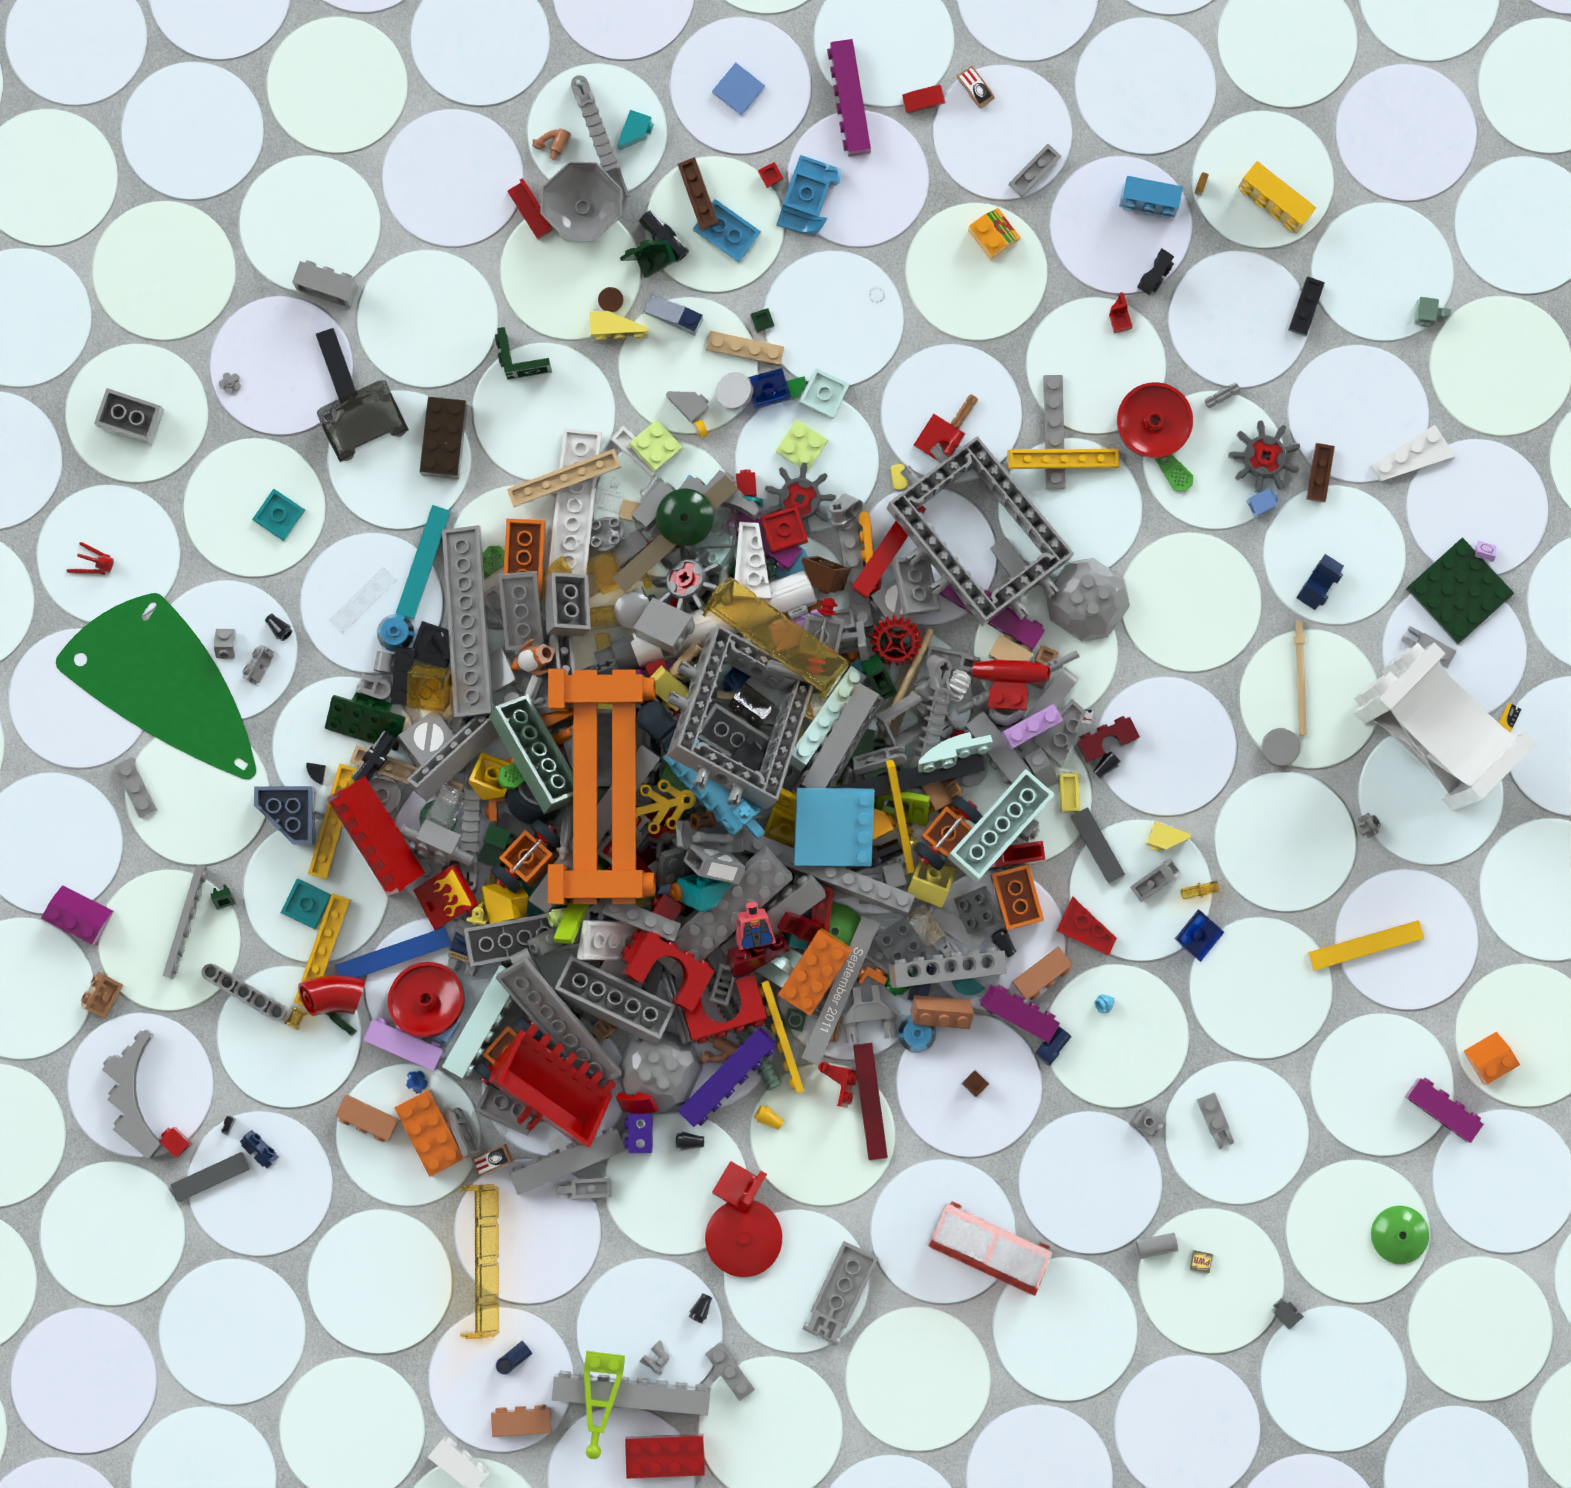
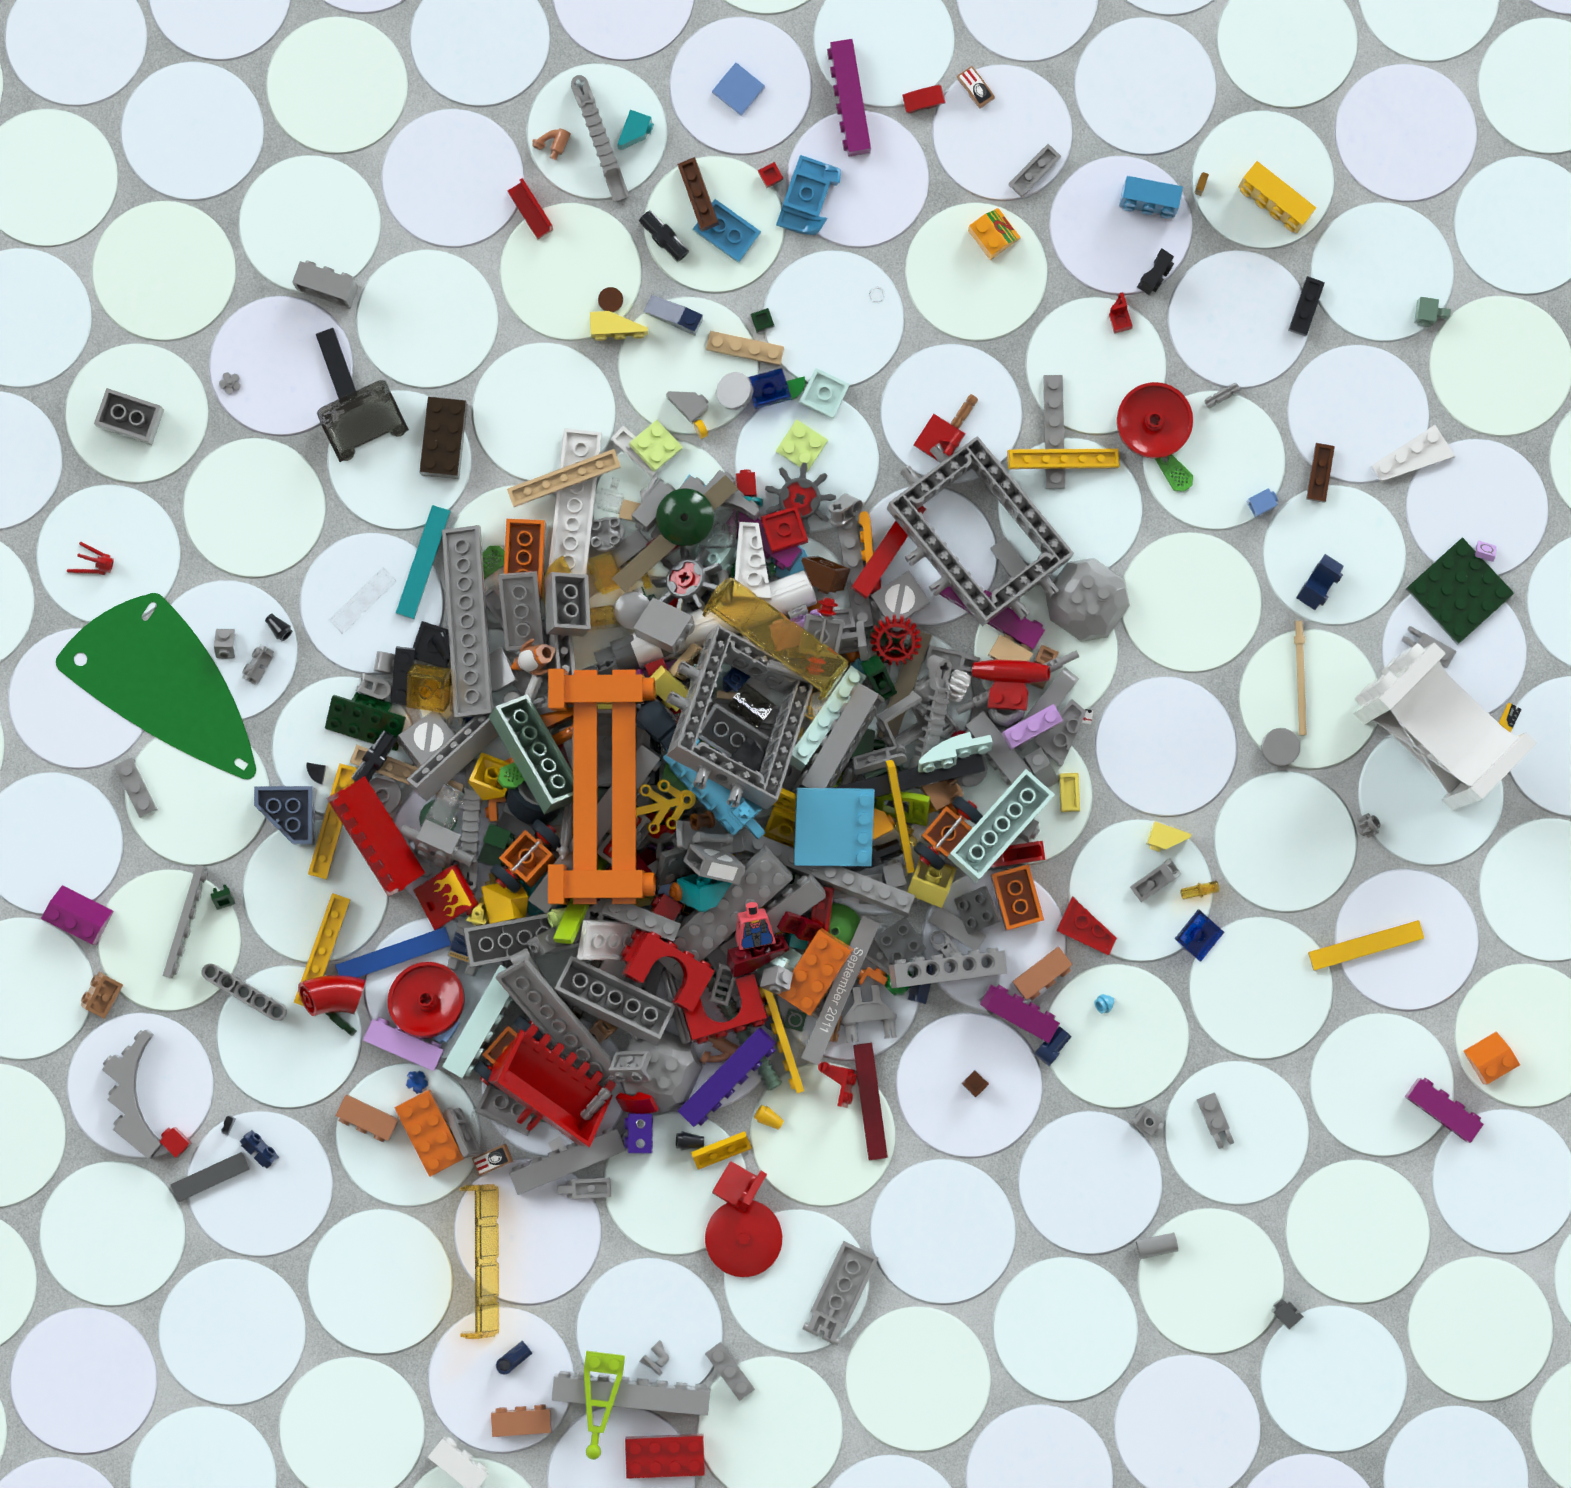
teal tile [252,488,306,541] -> none
teal tile [280,878,331,930] -> none
clear yellow bush [284,1005,308,1030] -> none
dark azure cone [377,614,415,652] -> none
dark green bracket [495,327,552,380] -> none
light grey rock [540,161,622,243] -> none
light yellow piece [595,632,611,651] -> none
dark green bracket [620,239,677,278] -> none
black cone [689,1293,712,1324] -> none
tan bar [879,628,935,733] -> none
light yellow piece [890,464,908,491] -> none
light grey tile [892,557,941,616] -> none
dark azure cone [898,1016,936,1053] -> none
clear tile [902,904,946,957] -> none
nougat brick [910,995,974,1029] -> none
windscreen [927,1201,1053,1296] -> none
teal tile [951,978,985,995] -> none
black cone [990,928,1017,958] -> none
dark grey tile [1071,807,1125,884] -> none
dark red arch [1077,716,1140,763] -> none
black cone [1093,751,1121,779] -> none
tile [1190,1250,1213,1273] -> none
dark grey gear [1228,420,1300,493] -> none
bright green dish [1371,1205,1429,1264] -> none
none -> light grey axle [580,1088,611,1121]
none -> light grey bracket [608,1051,652,1083]
none -> yellow plate [691,1131,752,1170]
none -> light grey brick [760,965,793,994]

